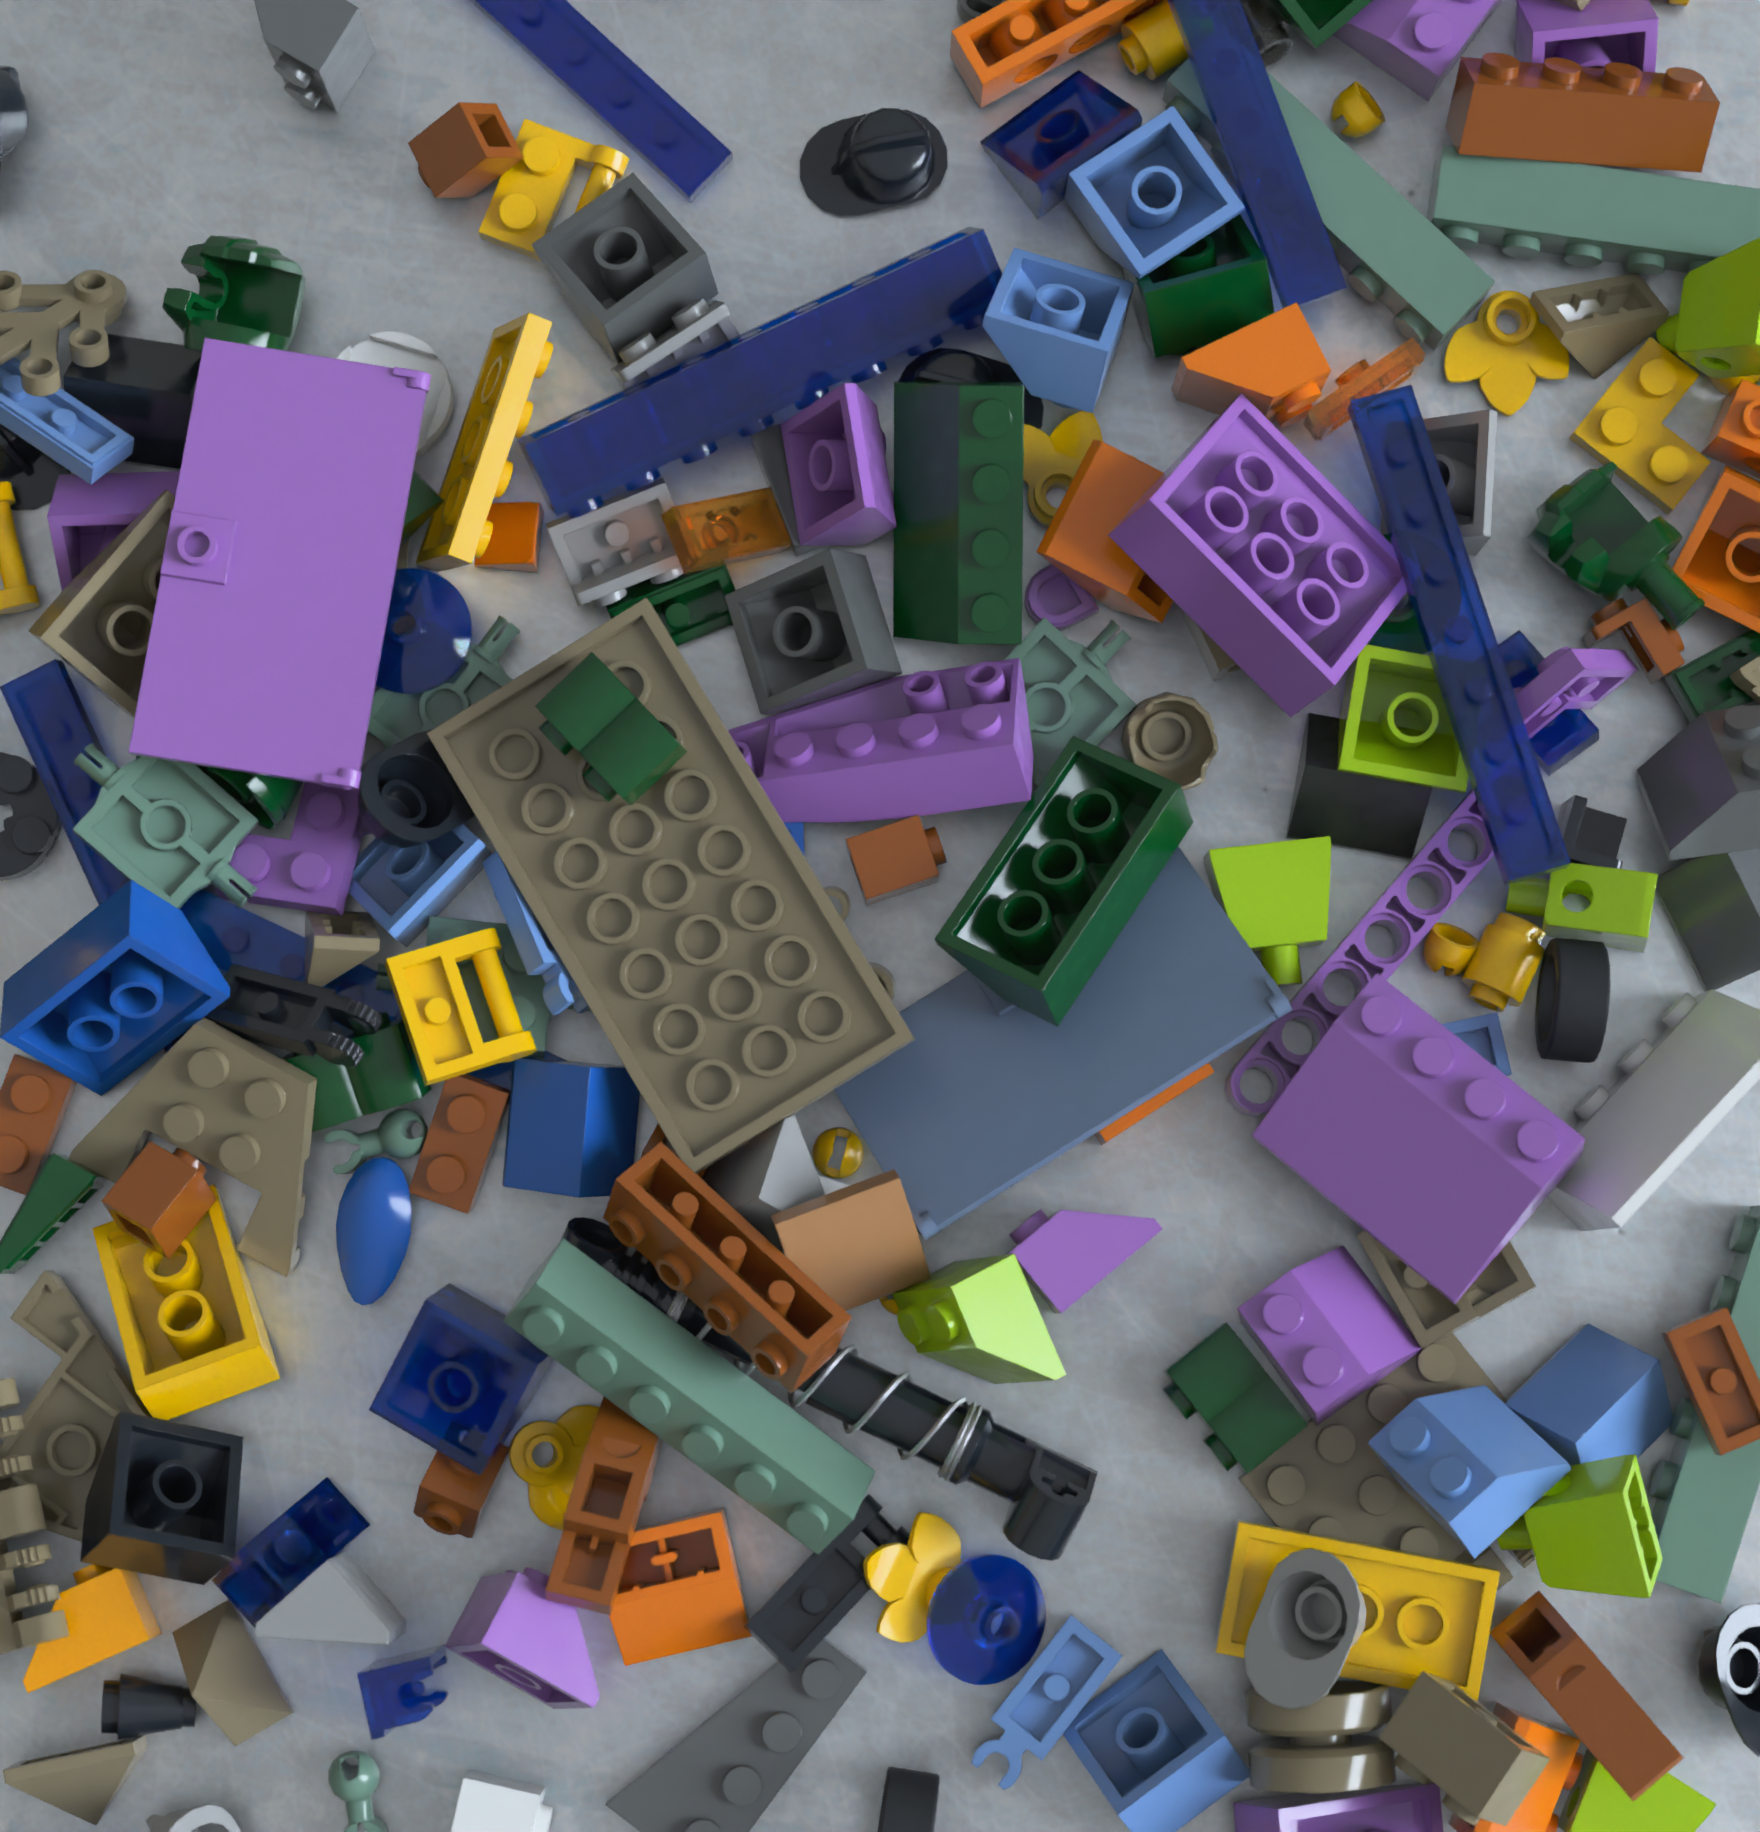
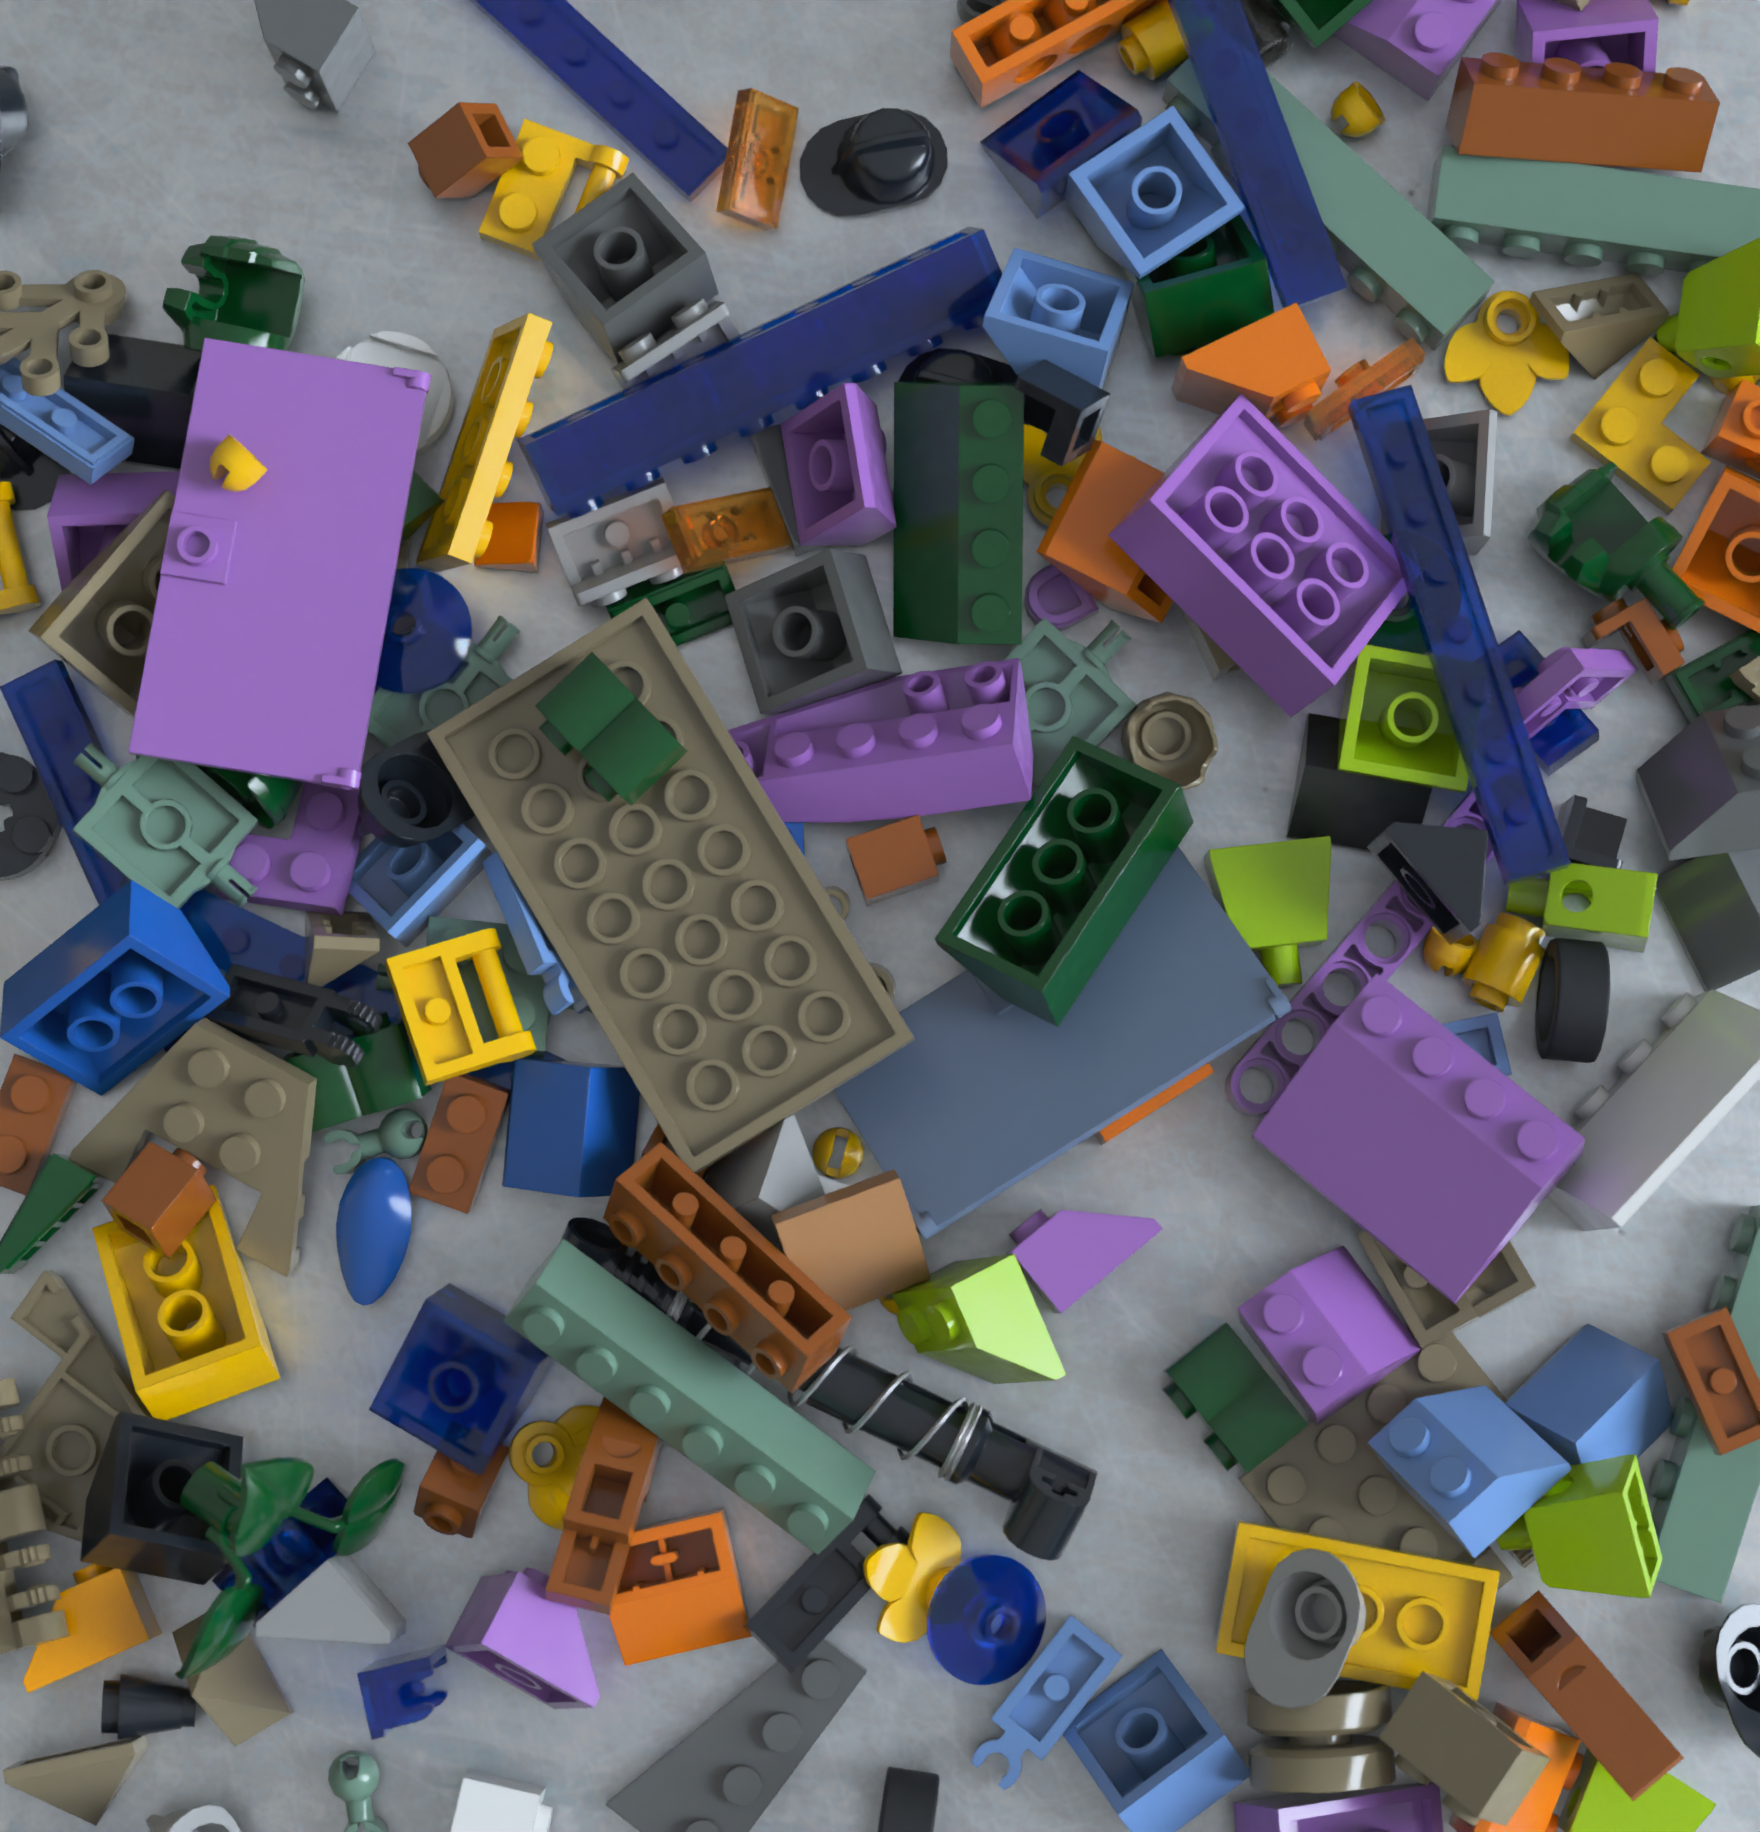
none -> dark green plant [175,1457,406,1680]
none -> yellow hinge [209,434,268,492]
none -> clear orange plate [716,88,799,230]
none -> black panel [1014,359,1111,467]
none -> black slope [1367,822,1488,945]

